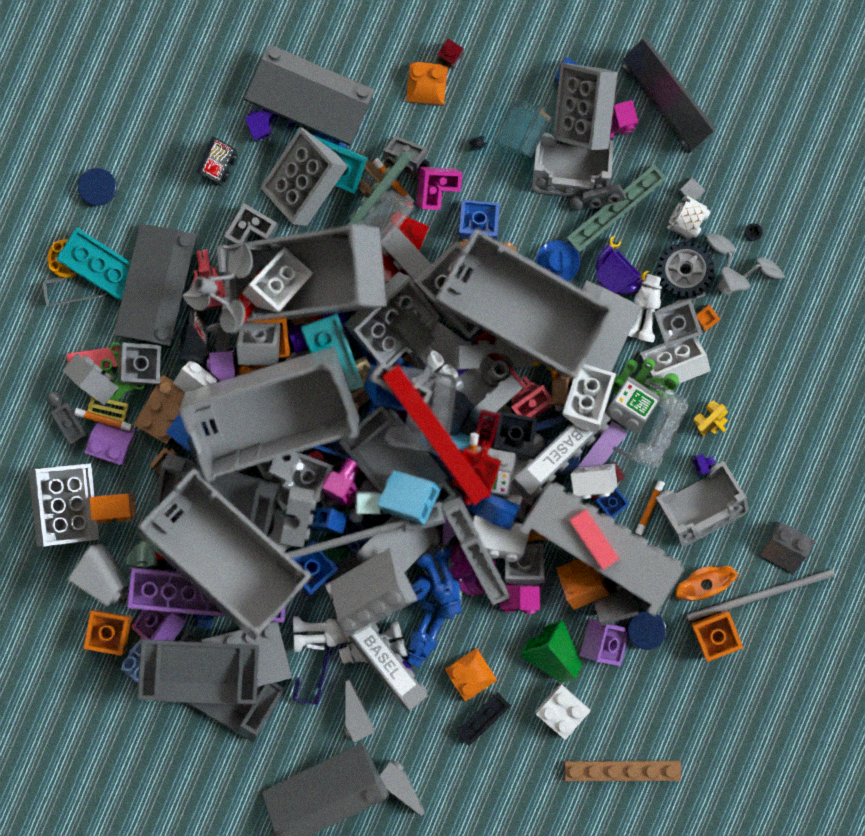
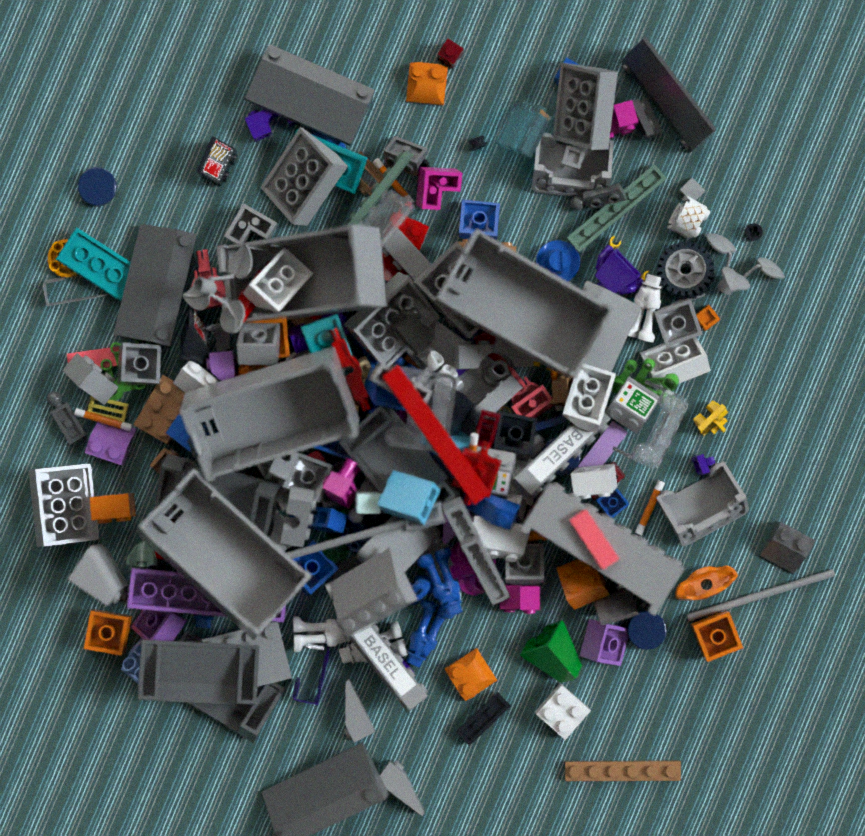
none -> red piece [329,328,371,411]
none -> light grey panel [560,145,585,170]
none -> dark grey bracket [633,98,662,140]

